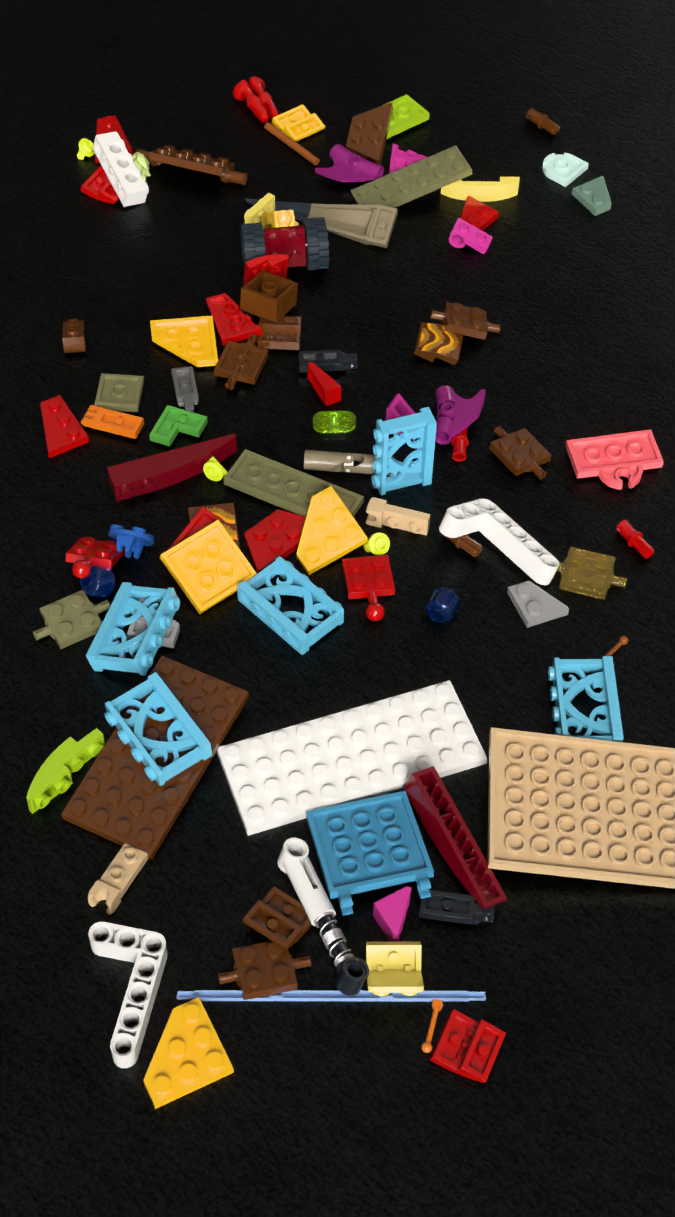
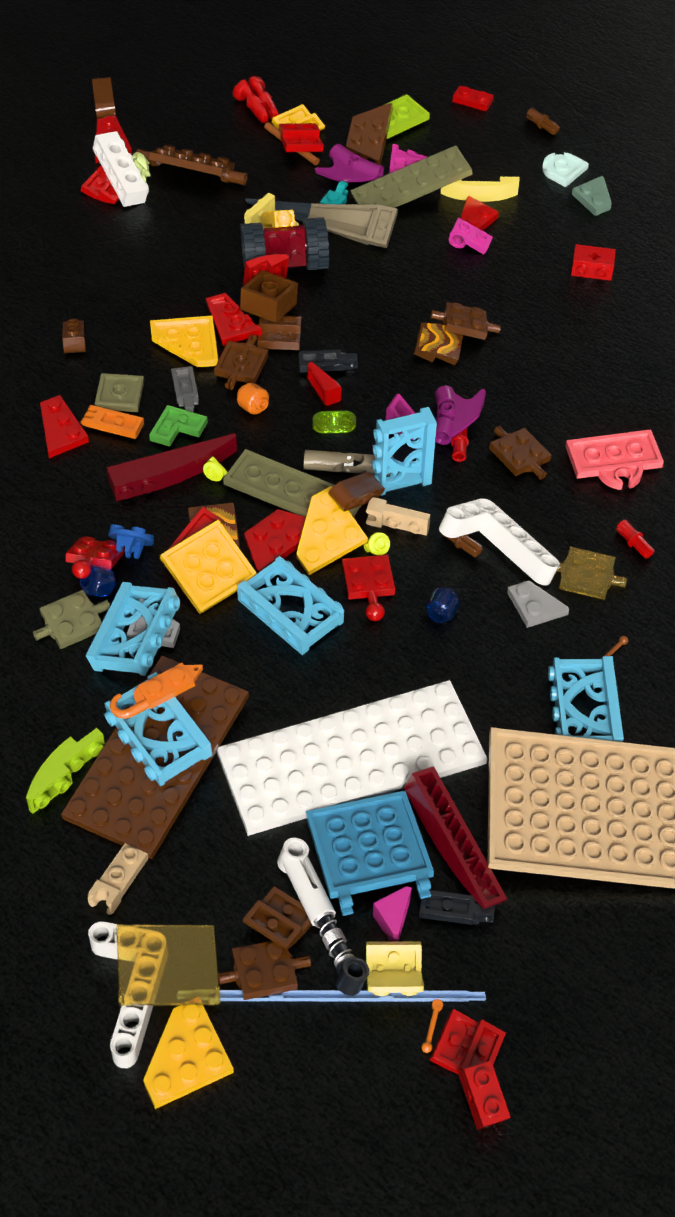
neon yellow plate [77,138,95,160] -> none
none -> reddish brown beam [92,77,115,119]
none -> orange plate [110,663,203,719]
none -> clear yellow piece [116,925,220,1006]
none -> orange head [237,382,269,415]
none -> red slope [279,123,324,152]
none -> teal plate [320,180,348,205]
none -> reddish brown beam [328,471,385,512]
none -> red plate [452,86,494,111]
none -> red brick [458,1061,511,1130]
none -> red brick [571,244,616,281]

